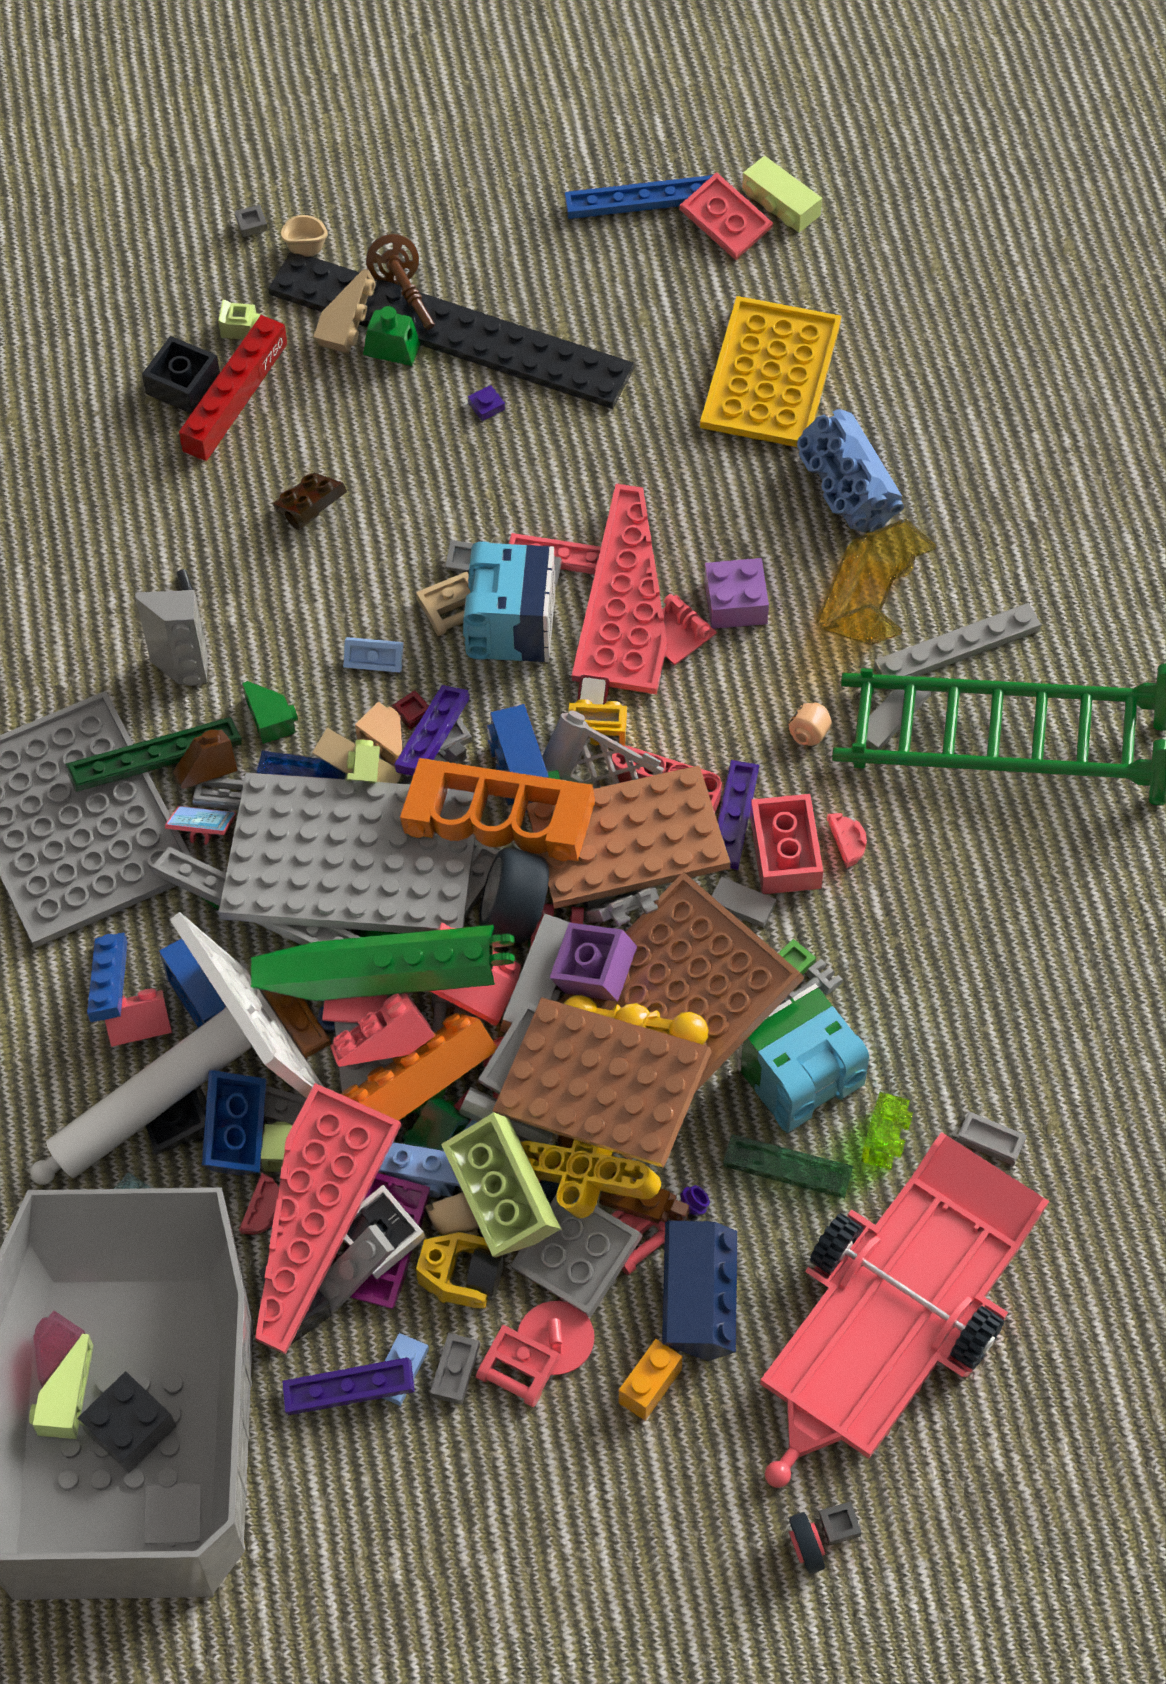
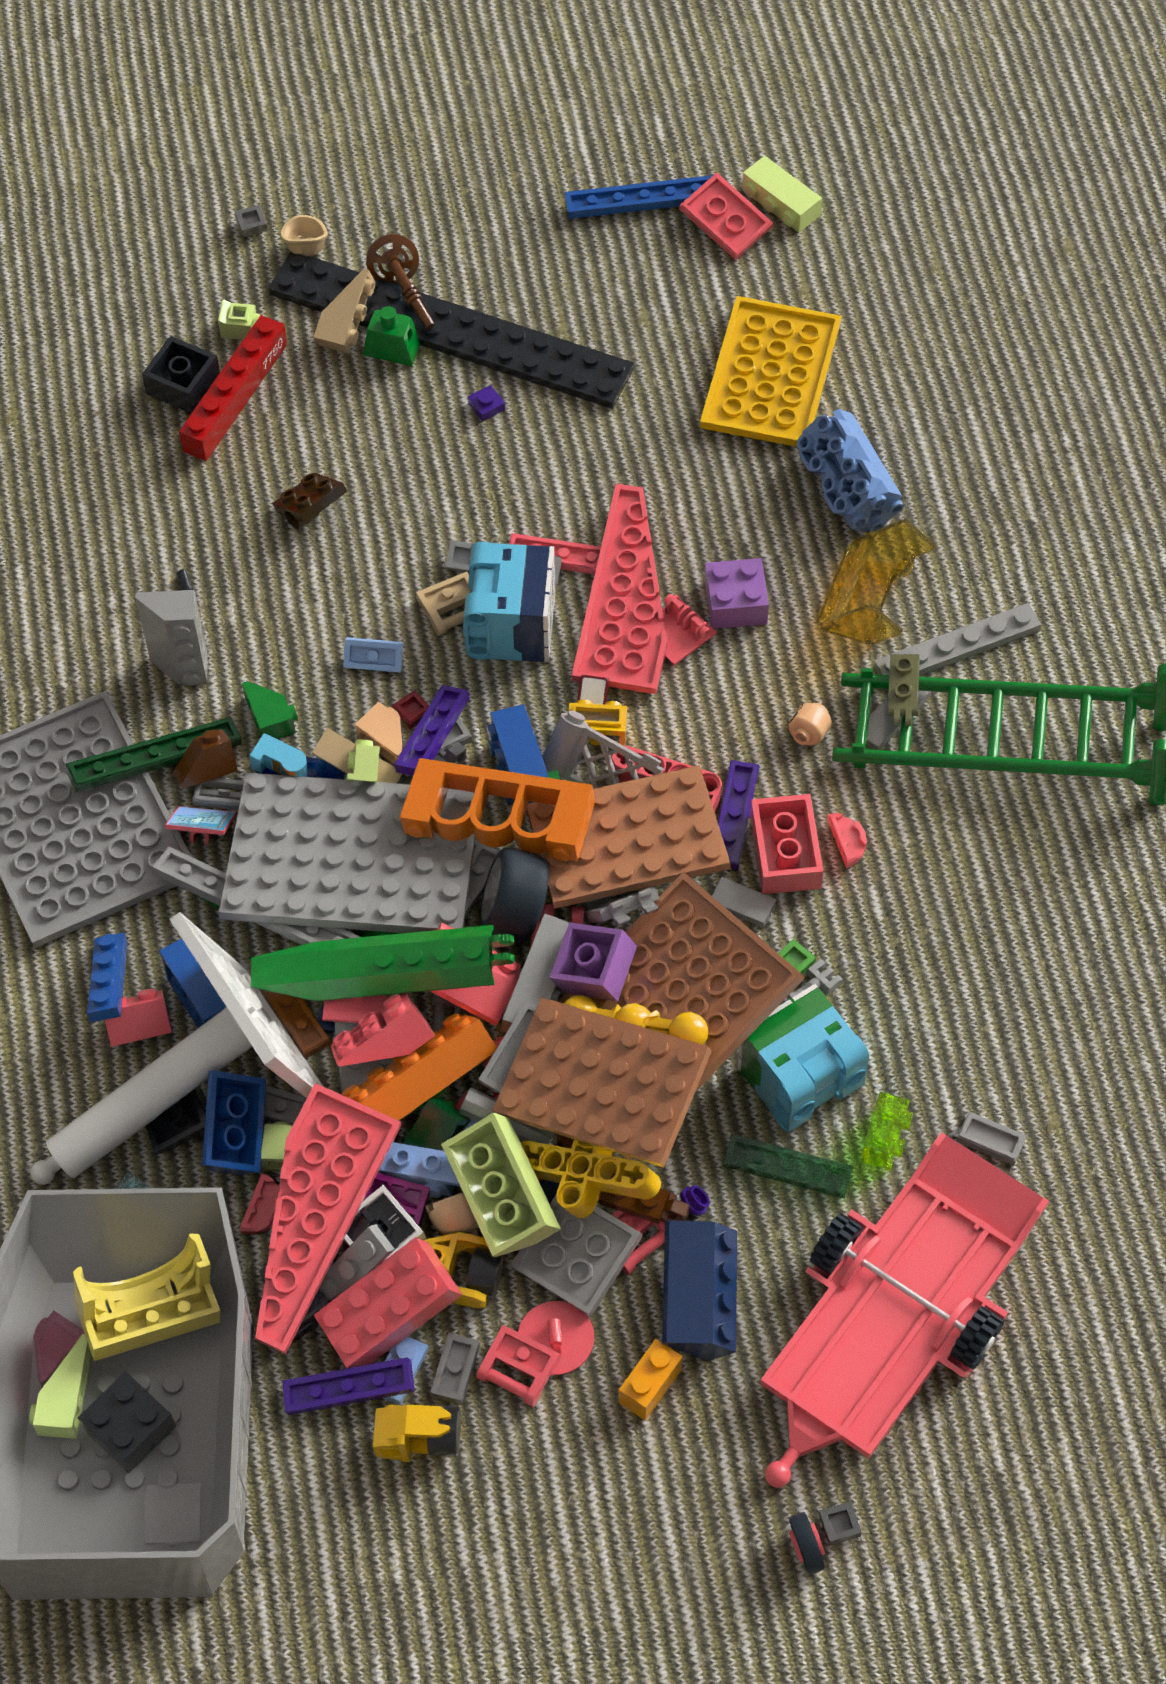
none -> light yellow piece [73,1233,220,1361]
none -> medium azure leg [249,733,308,777]
none -> coral brick [314,1237,462,1368]
none -> yellow piece [373,1405,461,1462]
none -> olive hinge [888,654,920,726]

